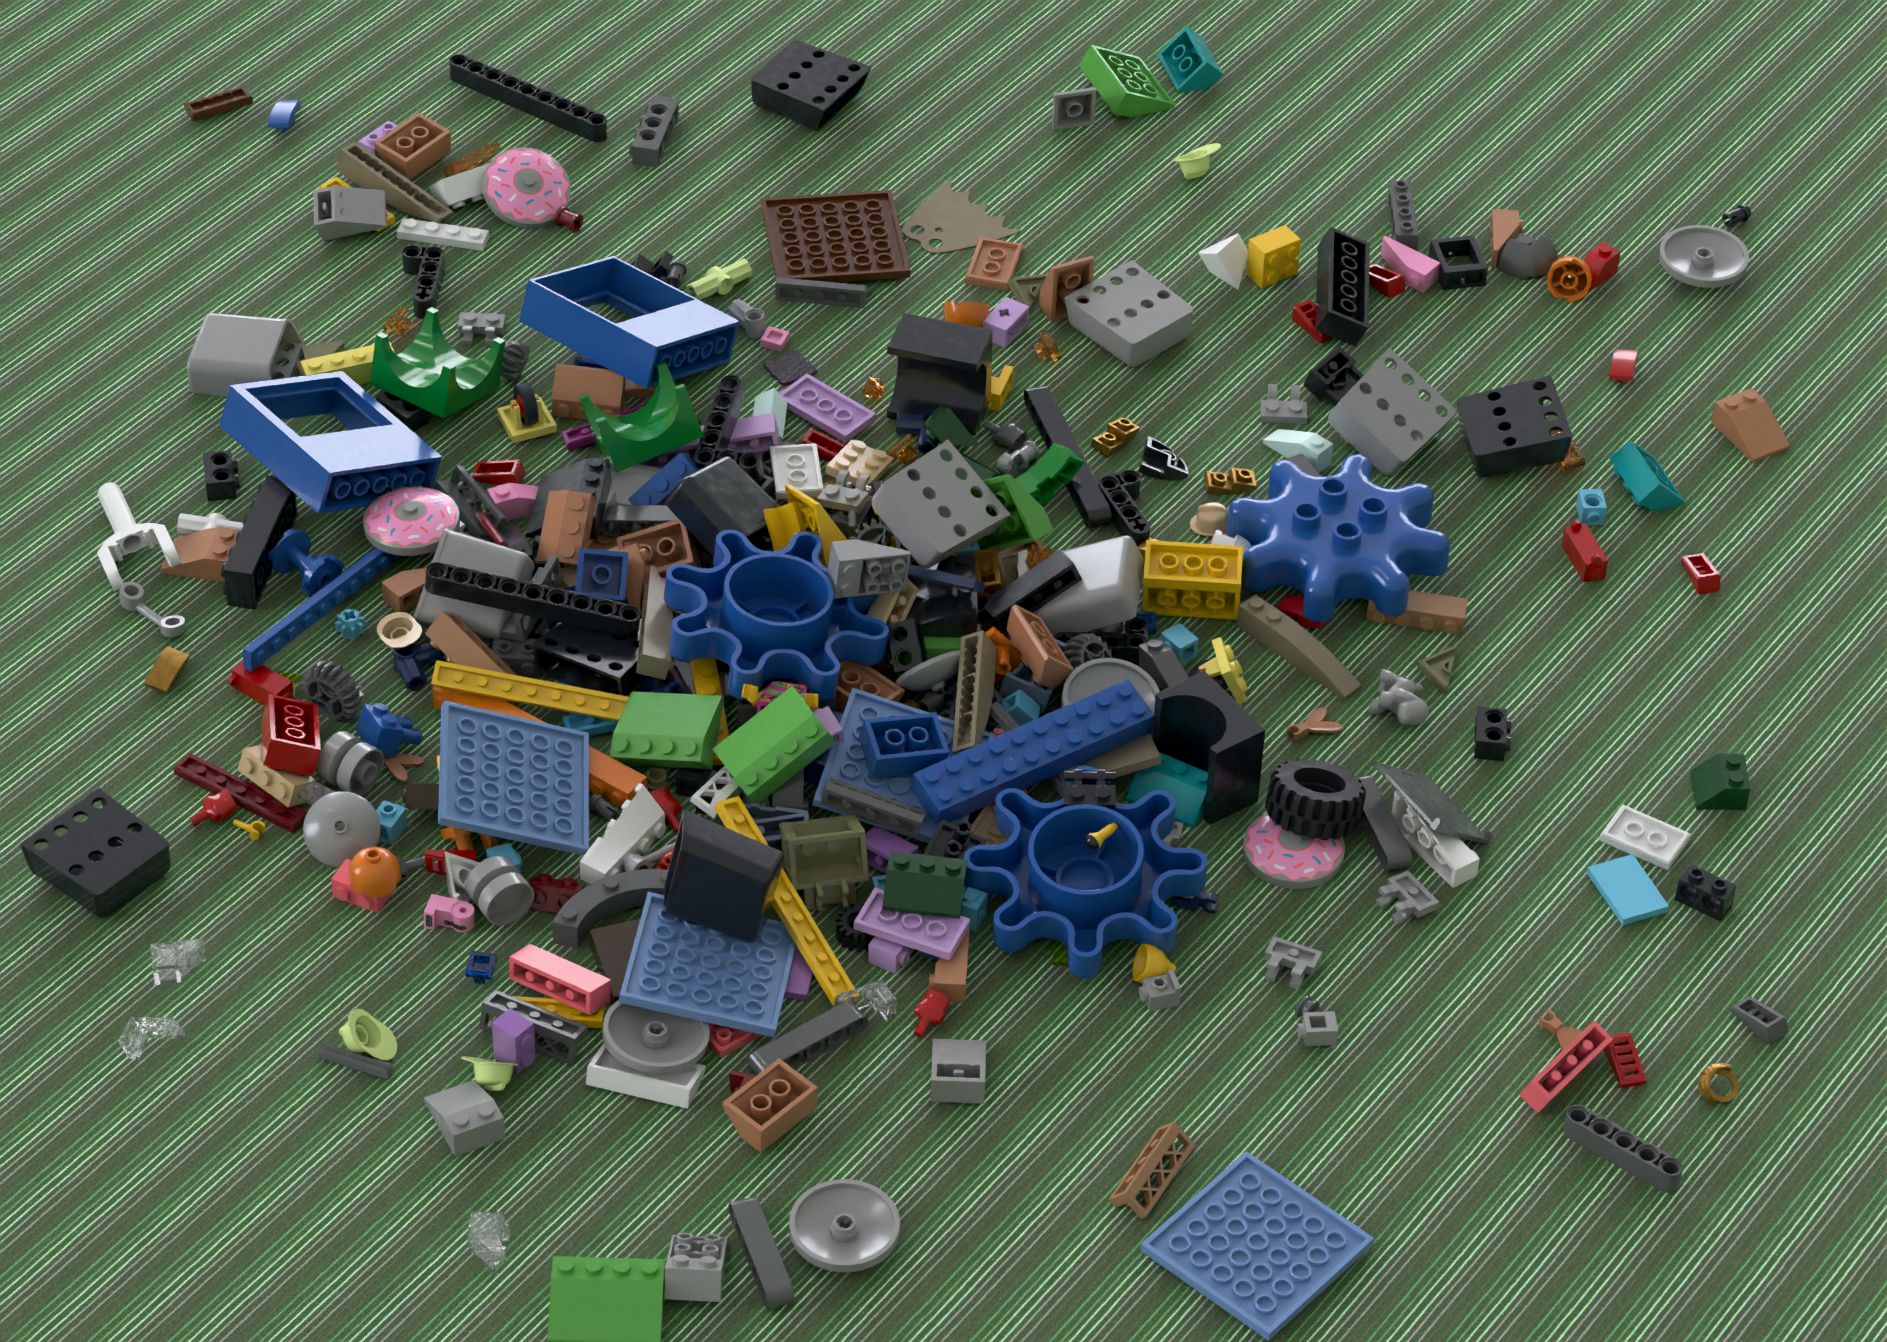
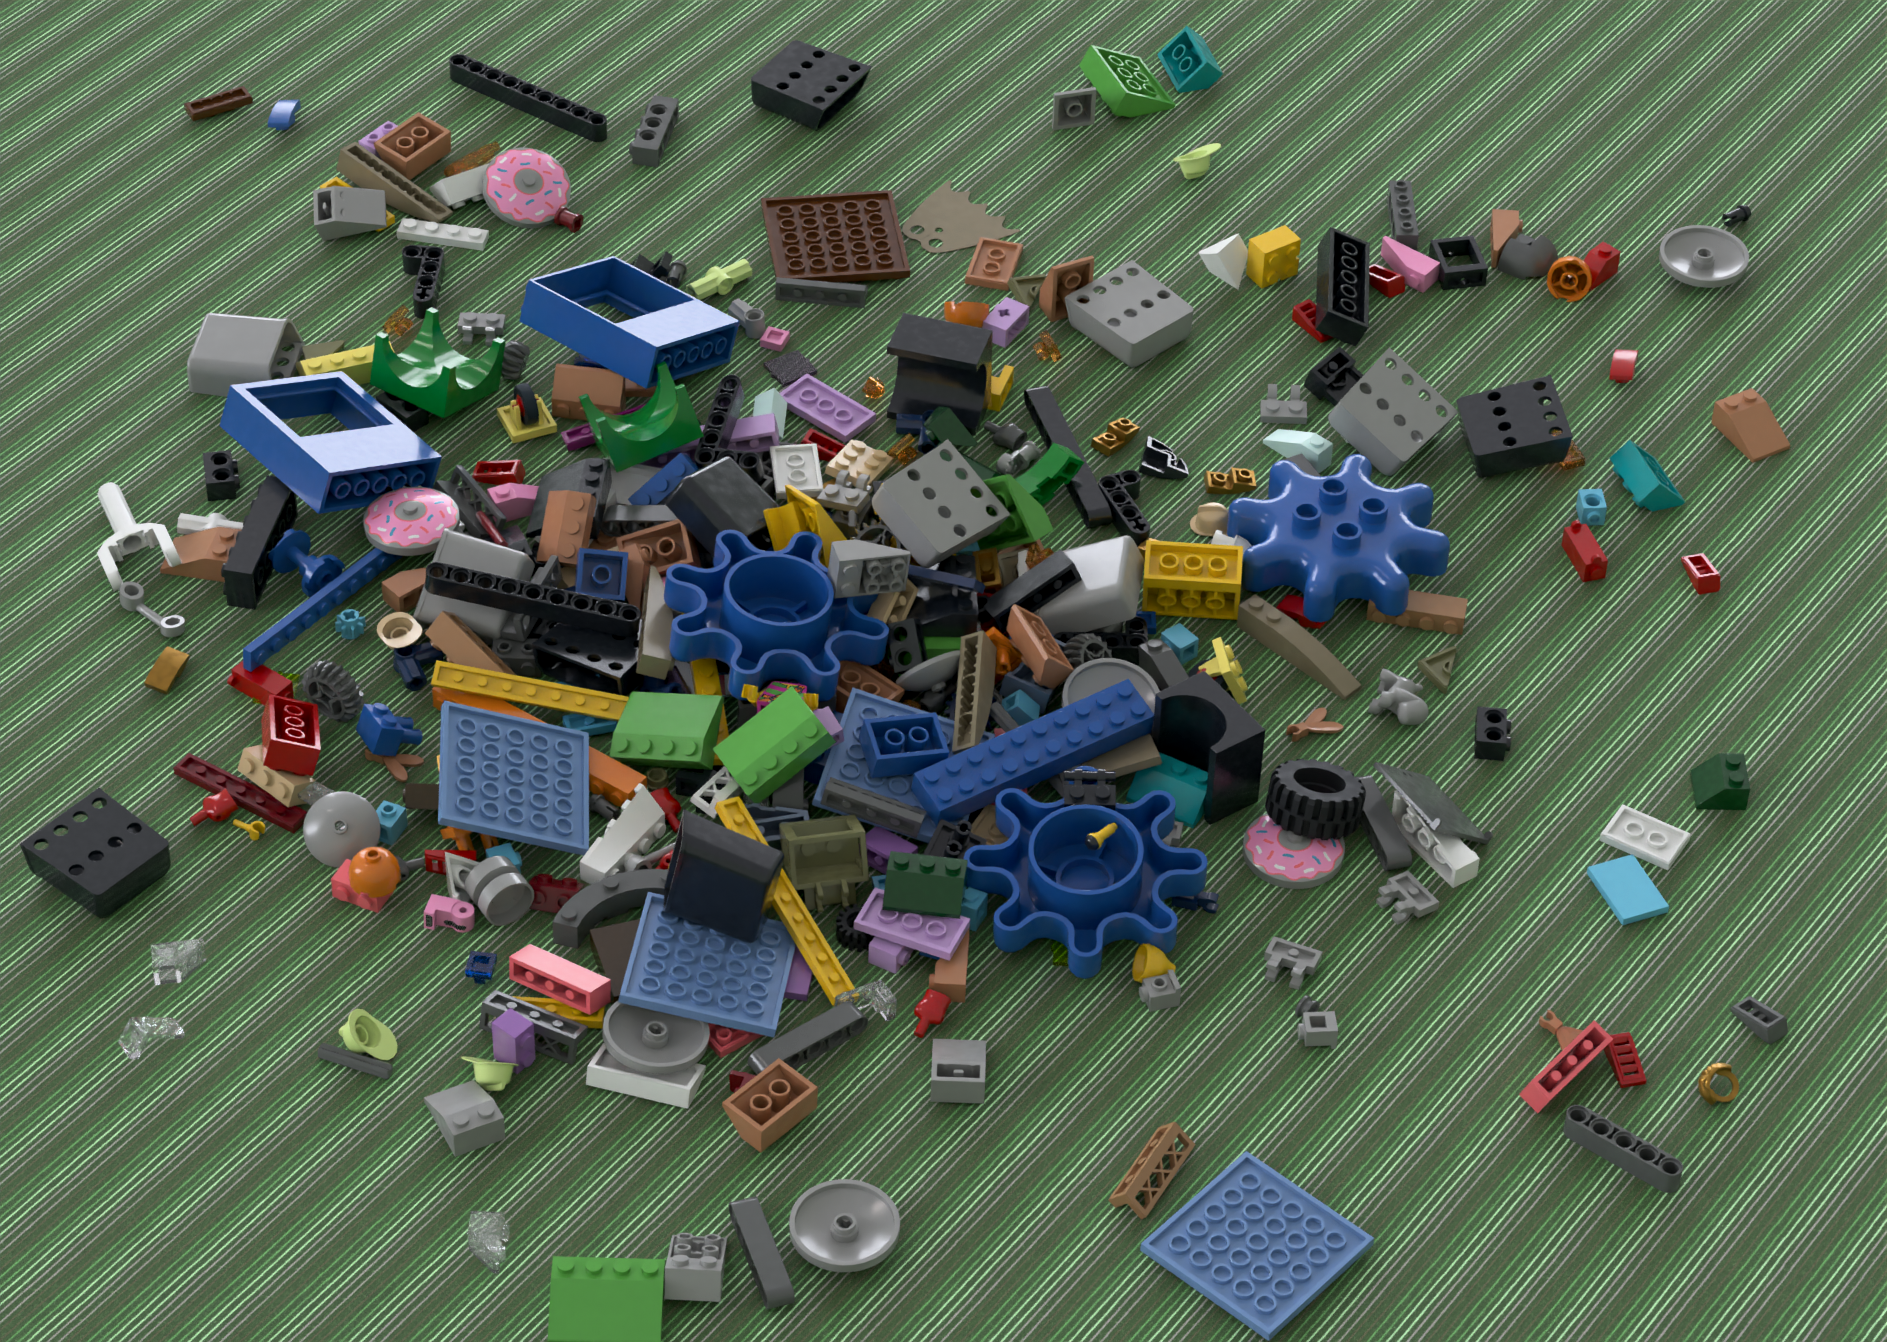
light grey wheel [316,731,384,796] -> none
black brick [1675,864,1736,921] -> none

